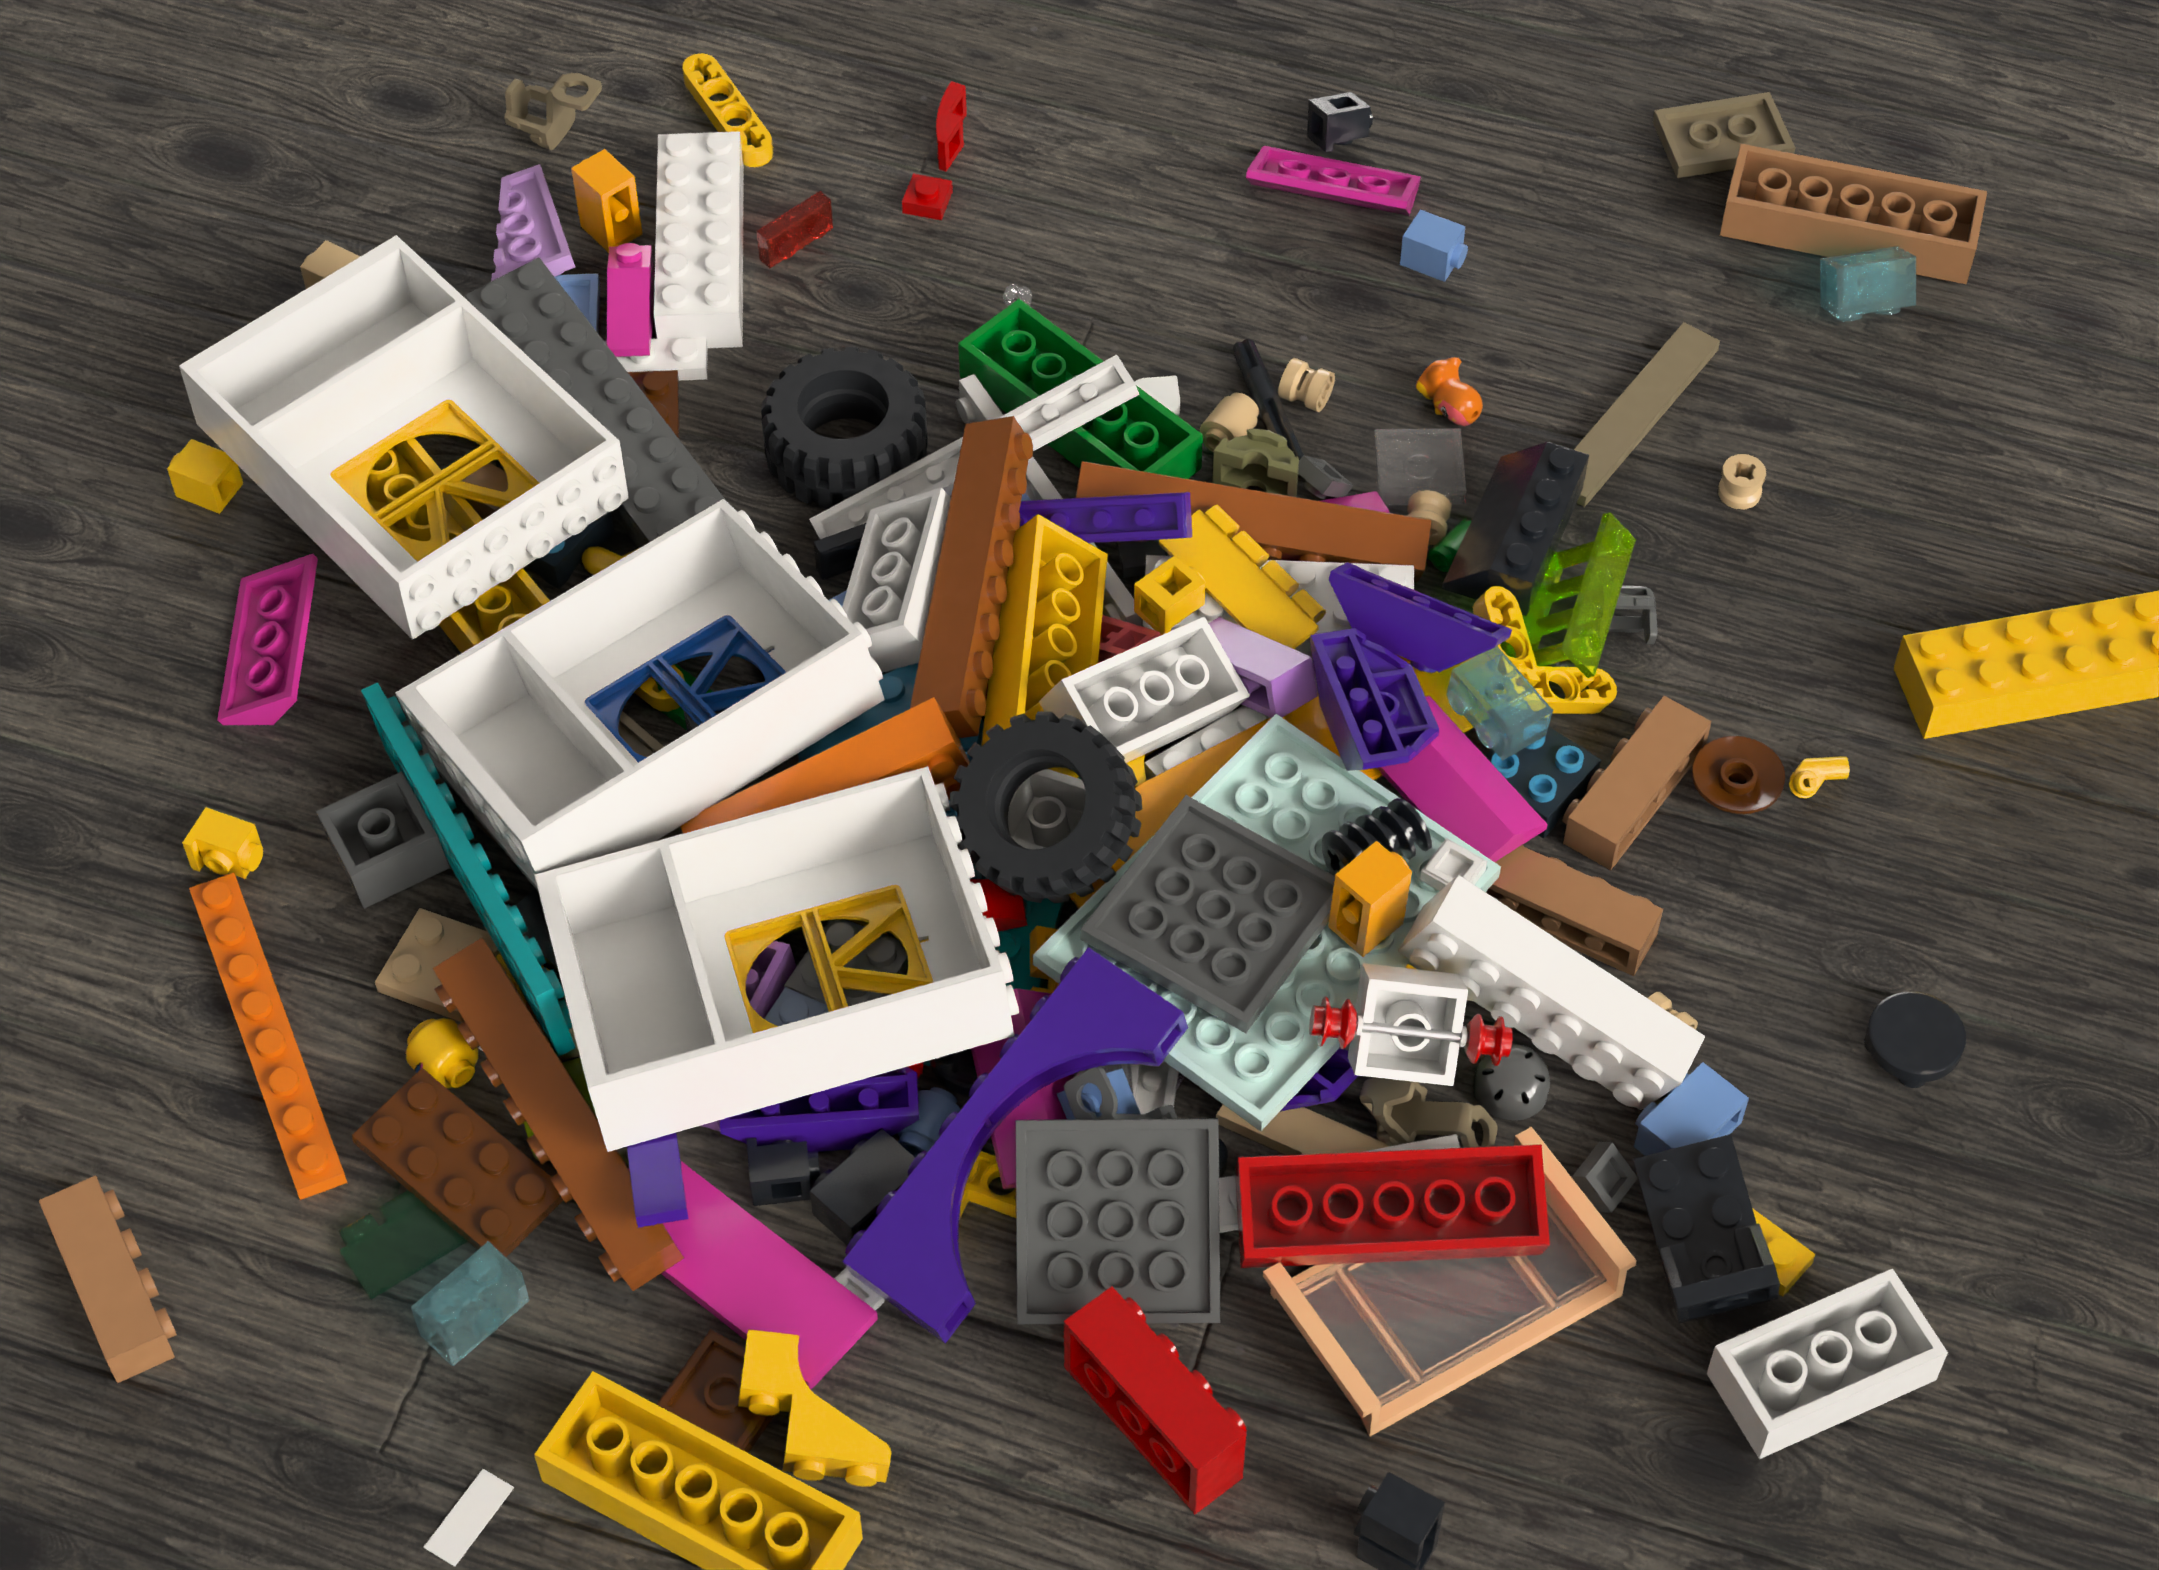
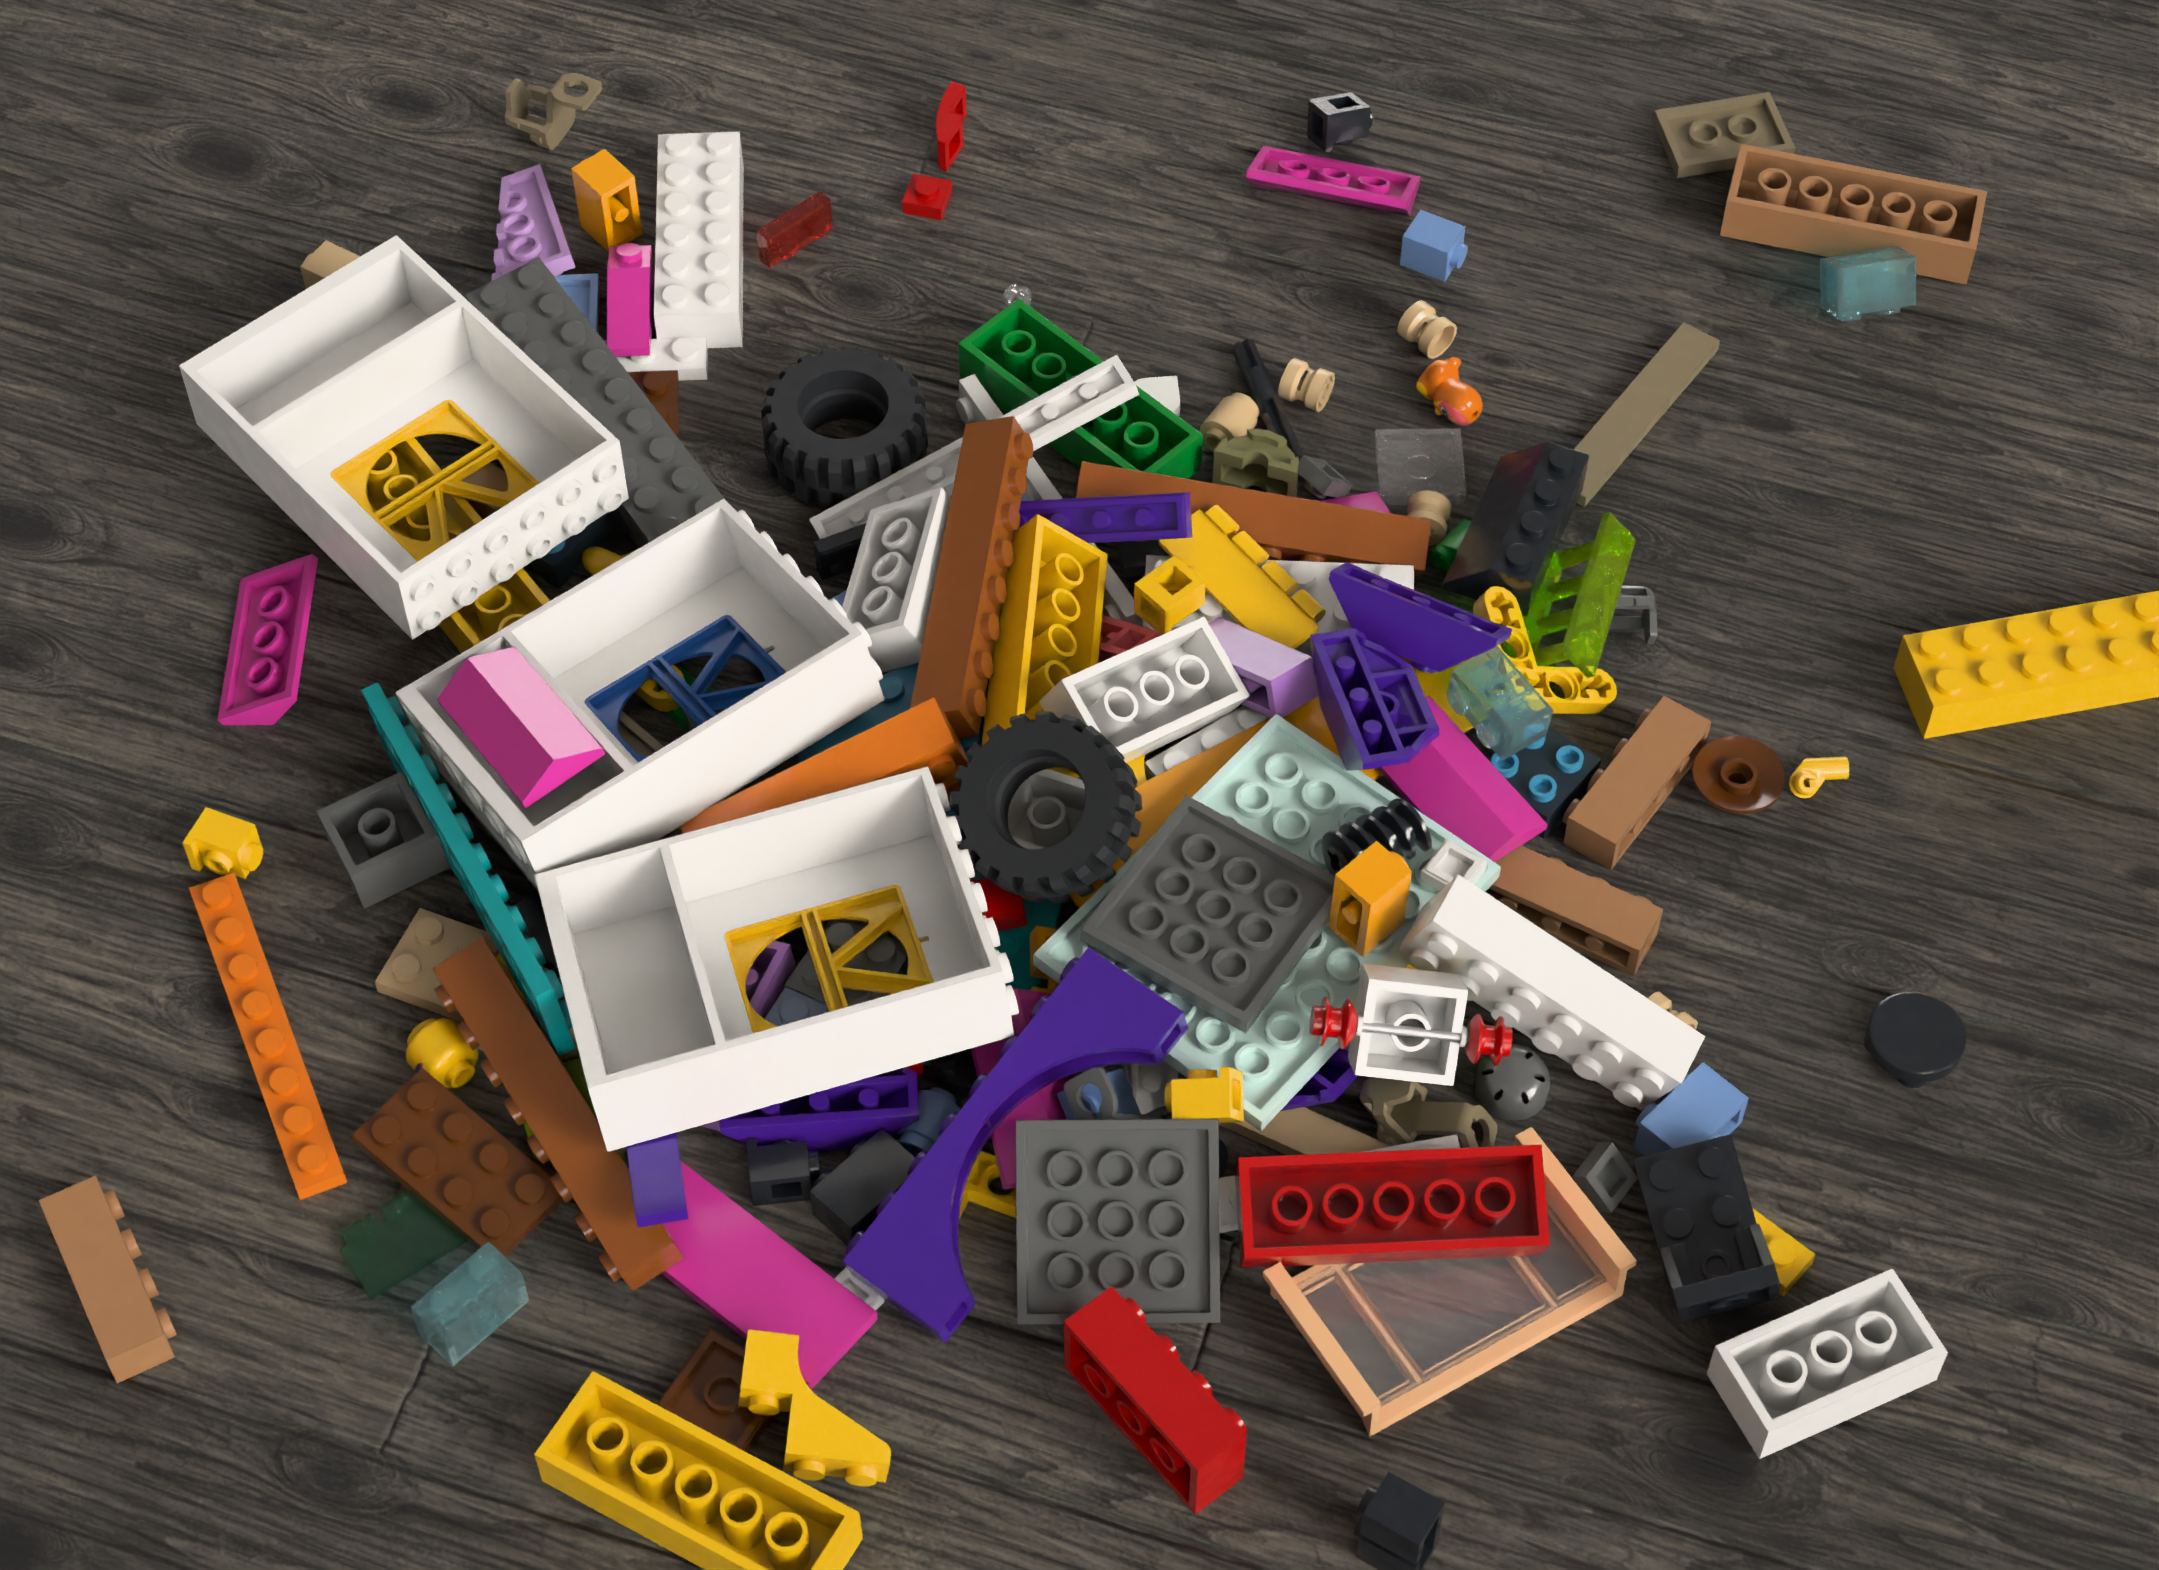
yellow brick [167,439,243,514] -> none
white sticker [423,1469,514,1567] -> none
yellow beam [682,53,773,167] -> none
tan wheel [1718,454,1766,509] -> none
none -> dark pink slope [437,647,605,808]
none -> yellow brick [1165,1067,1244,1123]
none -> tan wheel [1397,300,1457,359]

